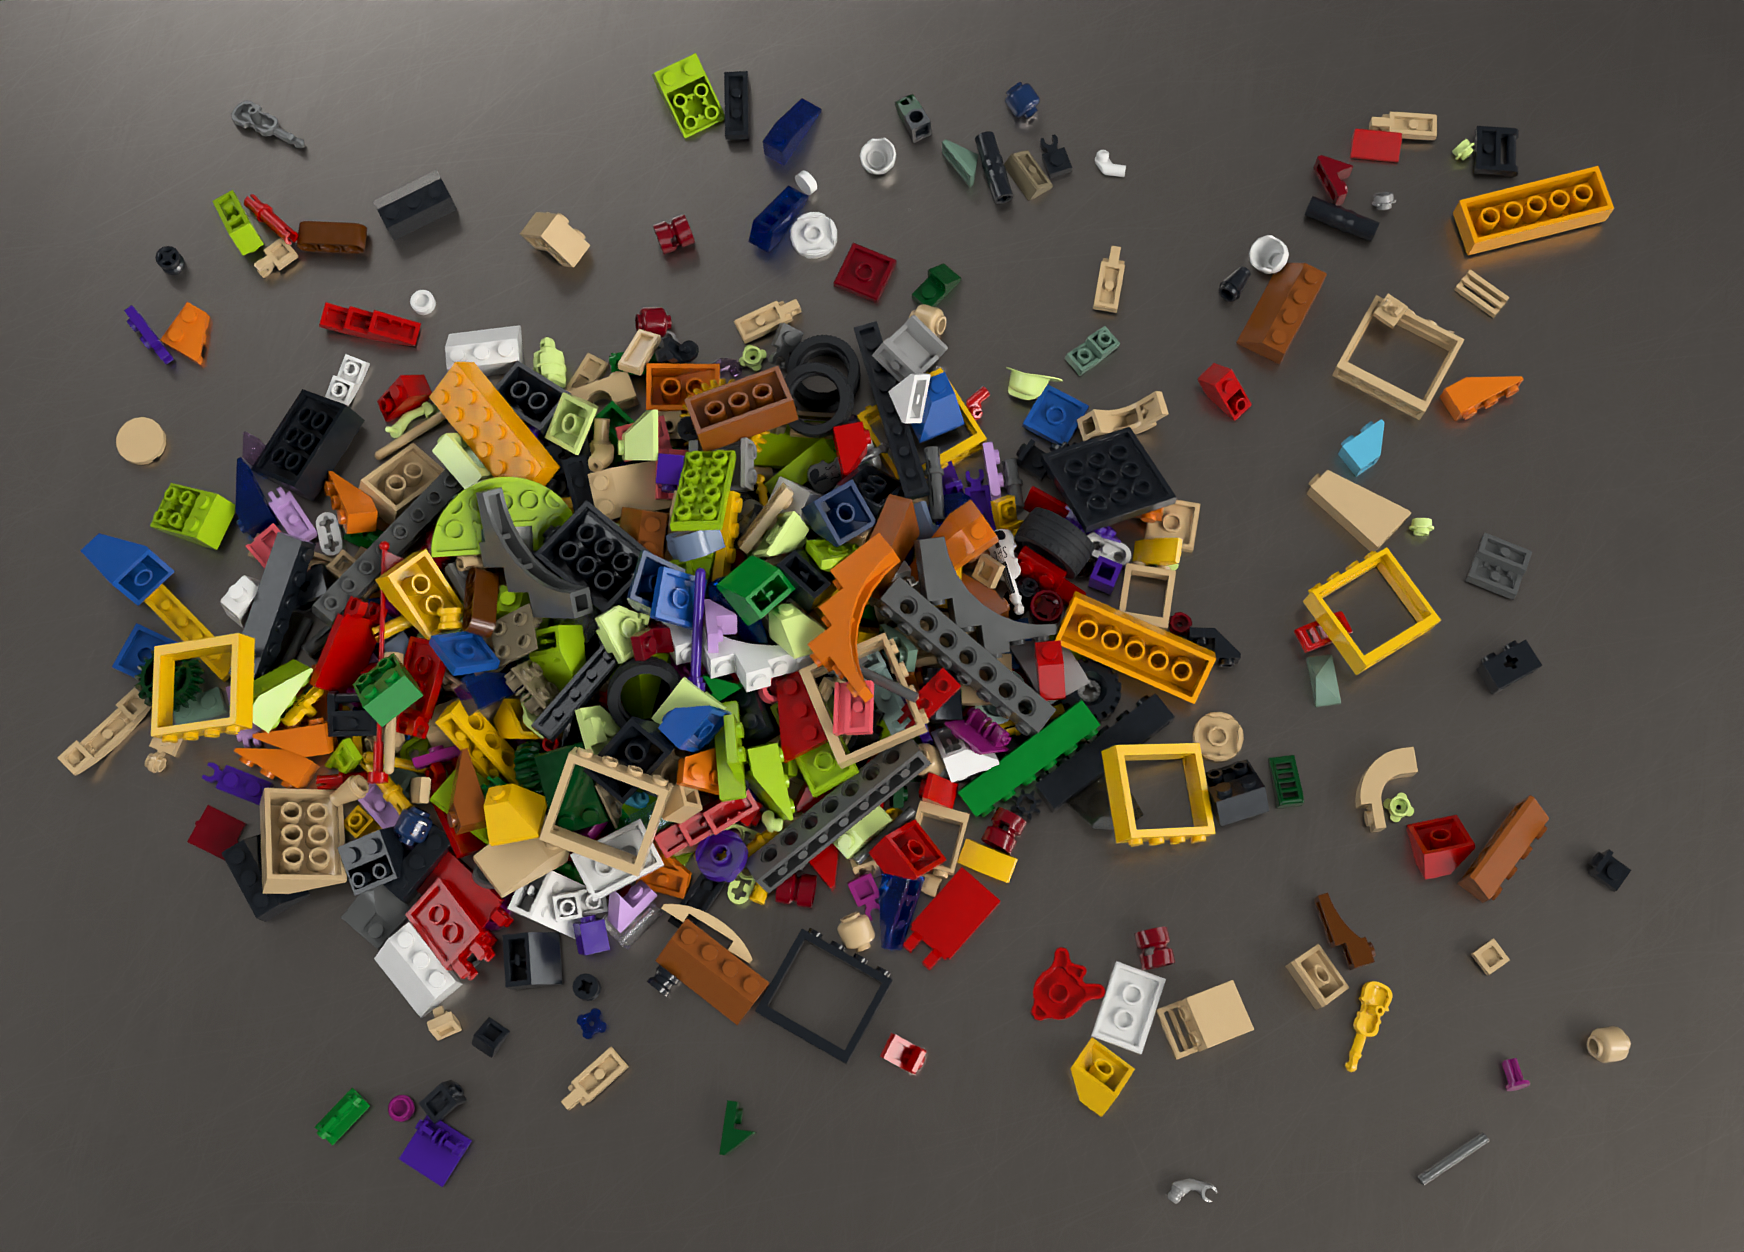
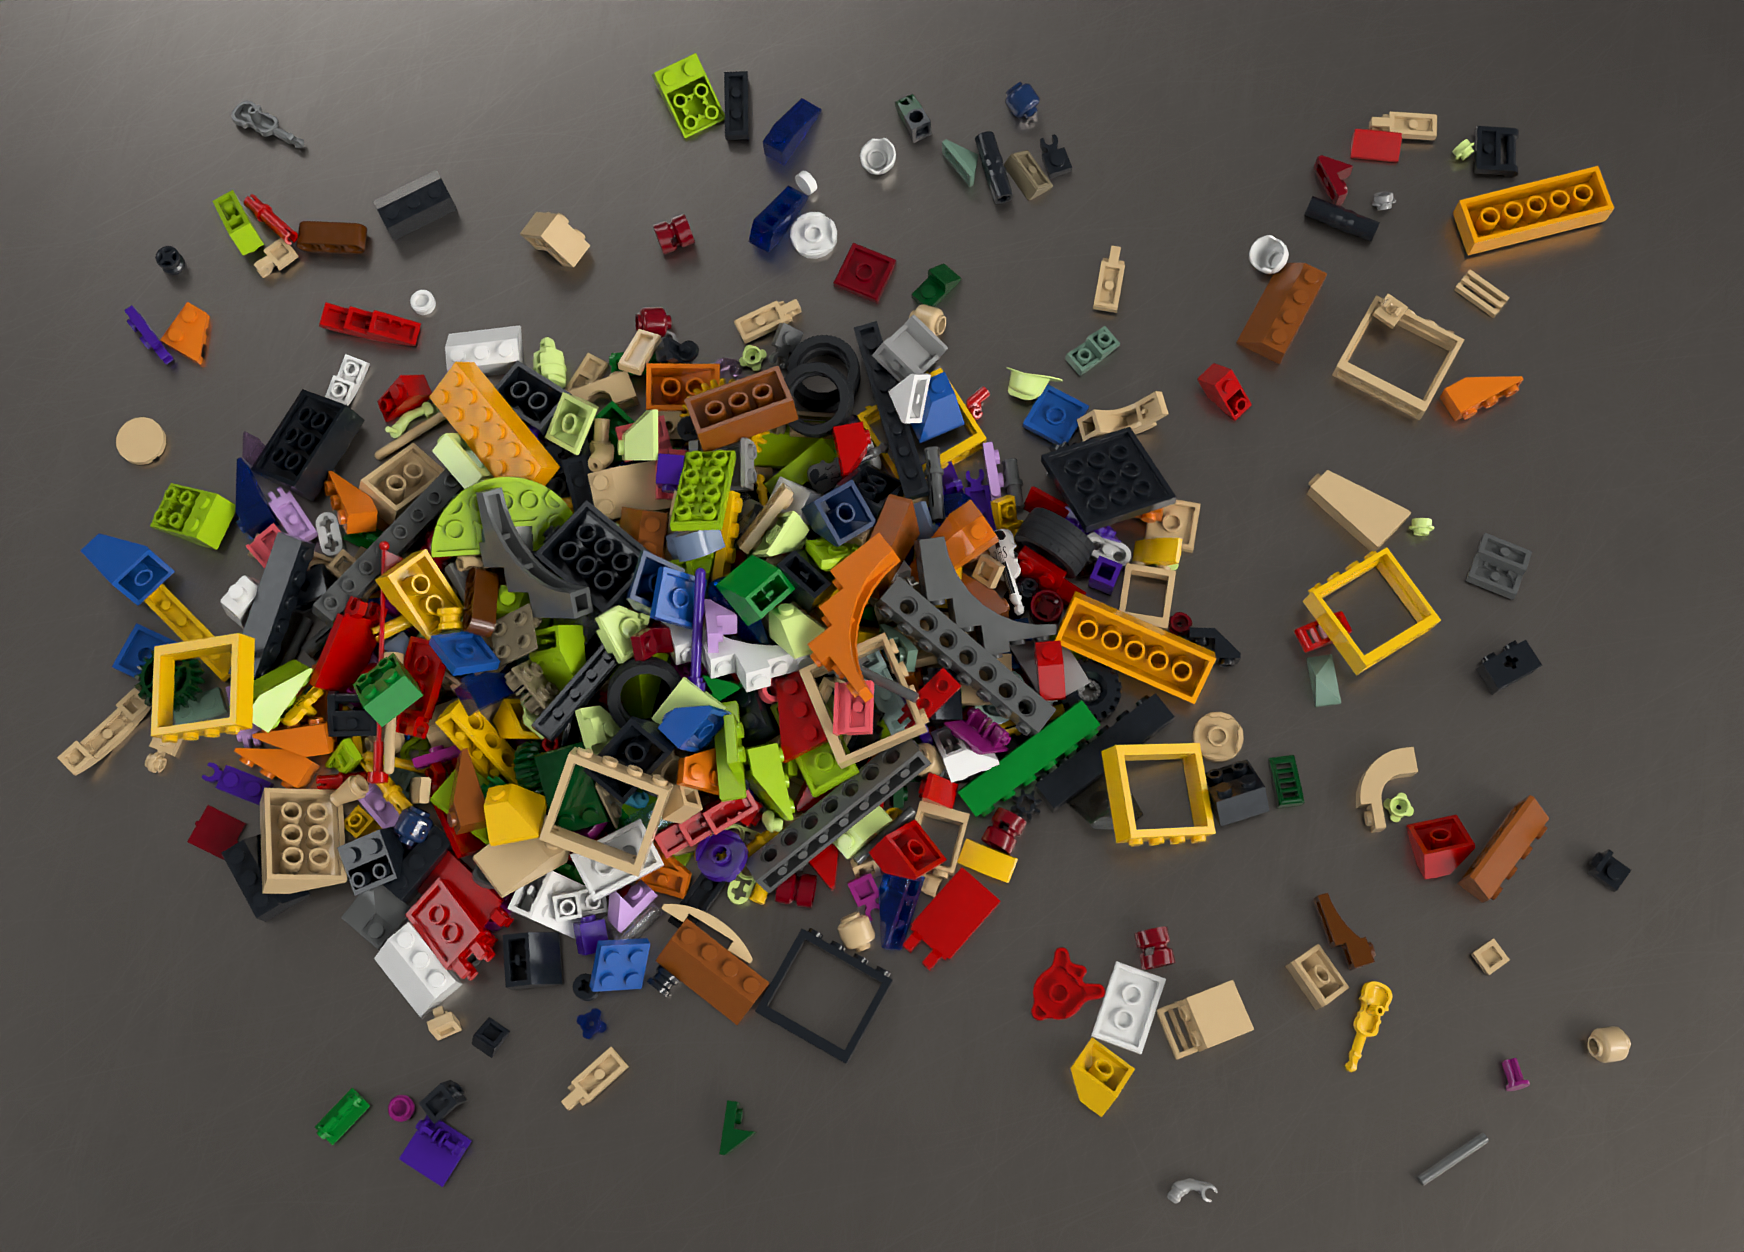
bracket [879,1033,926,1074] -> none
black bracket [1016,439,1047,481] -> none
white arm [1095,150,1126,177] -> none
black cone [1218,266,1251,302] -> none
medium azure slope [1338,419,1384,477] -> none
none -> blue plate [590,938,651,992]

